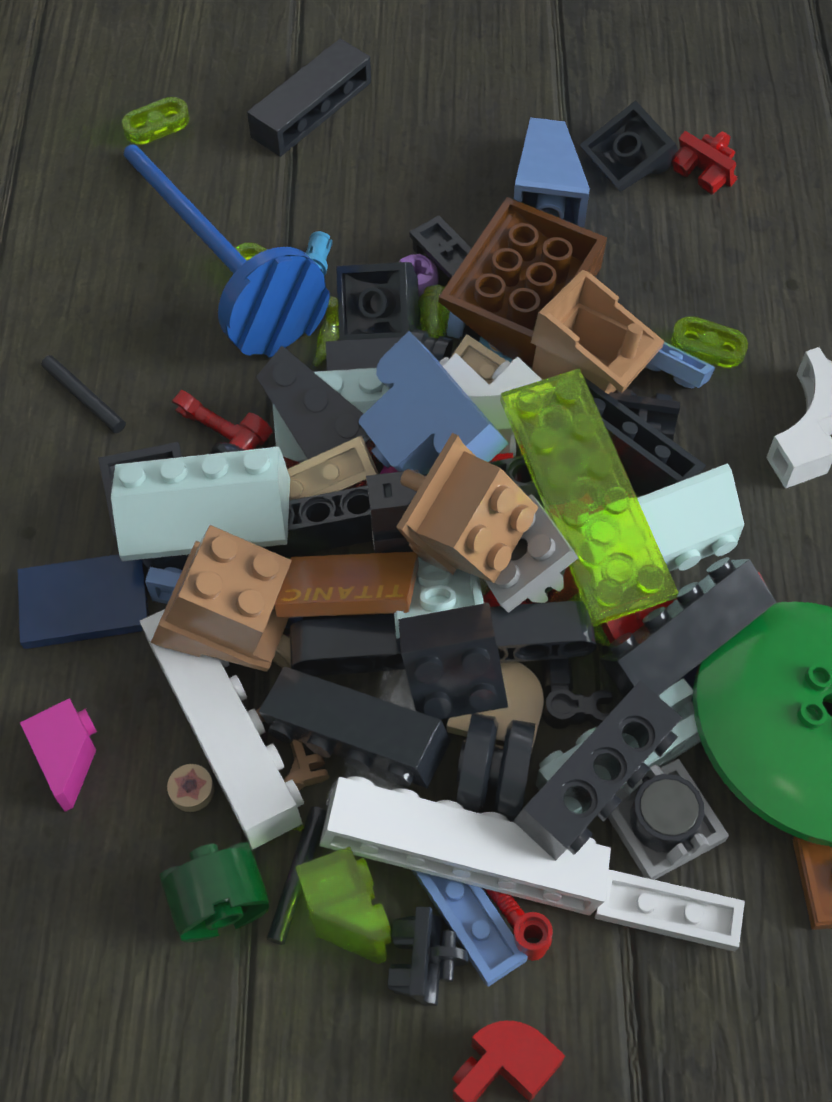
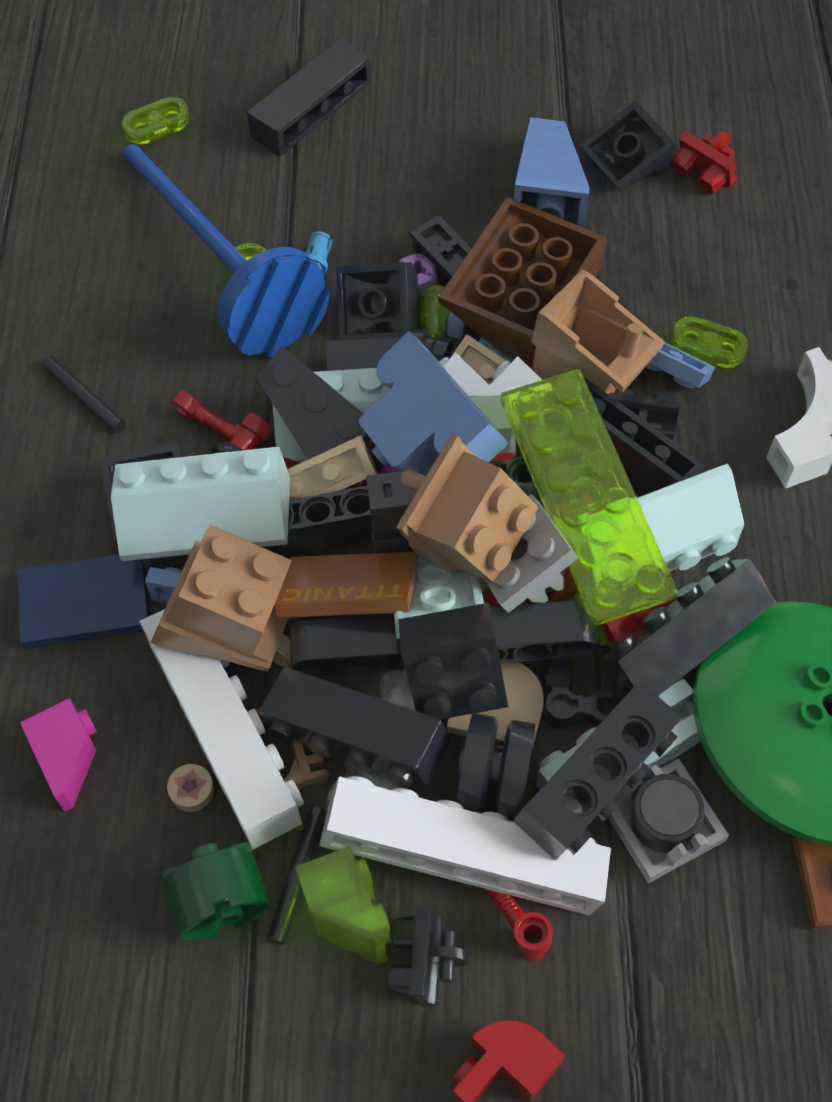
clear neon green bar [312,296,339,366] -> none
medium blue plate [412,870,528,987] -> none
white plate [595,869,745,952] -> none

